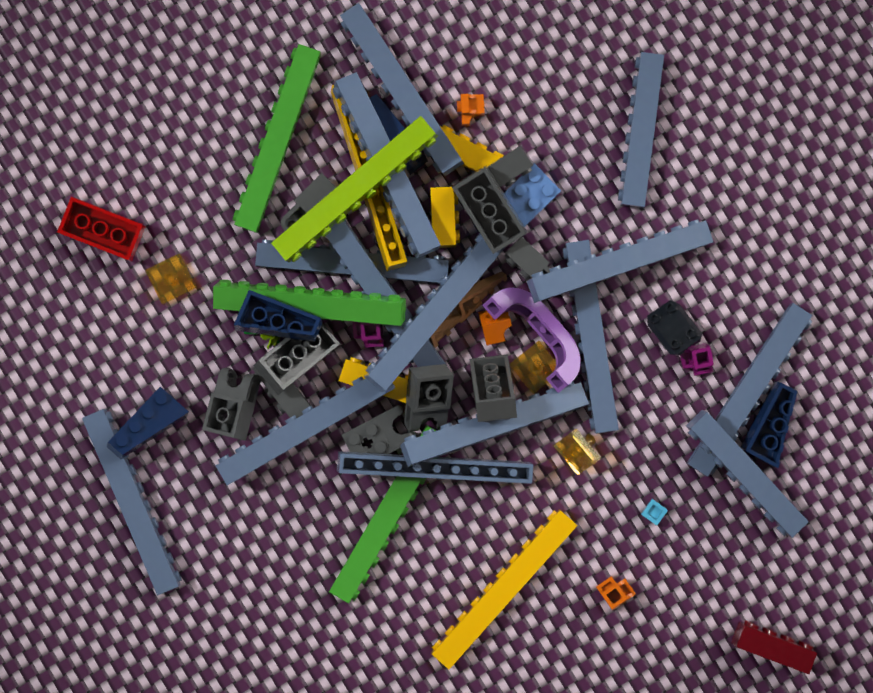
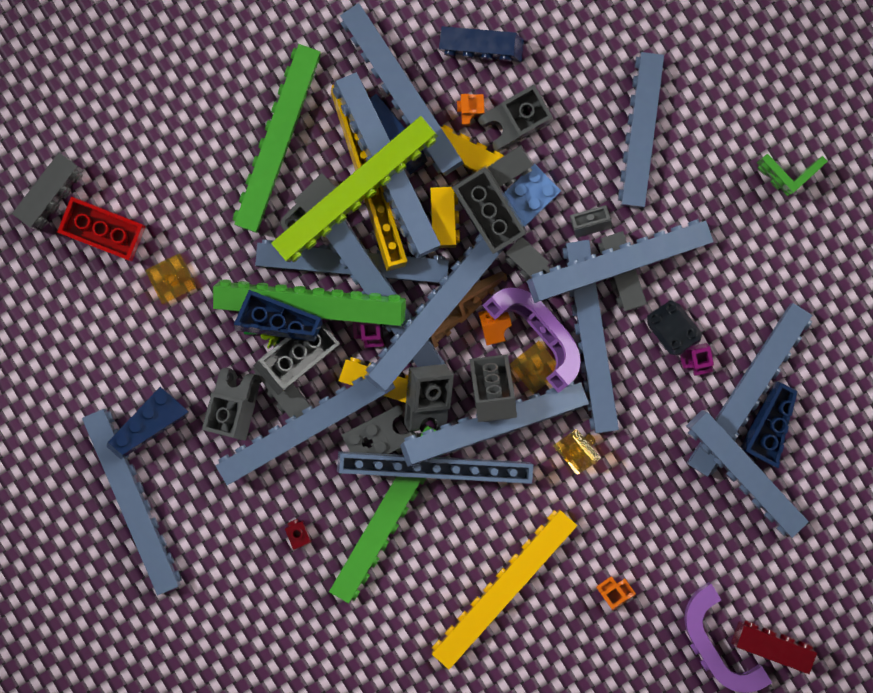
medium azure plate [641,499,668,526] -> none
none -> dark grey brick [12,152,84,231]
none -> dark red brick [285,519,312,550]
none -> dark blue wedge [439,26,524,62]
none -> dark grey brick [478,84,554,152]
none -> dark grey slope [569,205,612,238]
none -> dark grey brick [598,231,647,312]
none -> medium lavender arch [684,582,772,693]
none -> bright green bracket [757,154,828,196]

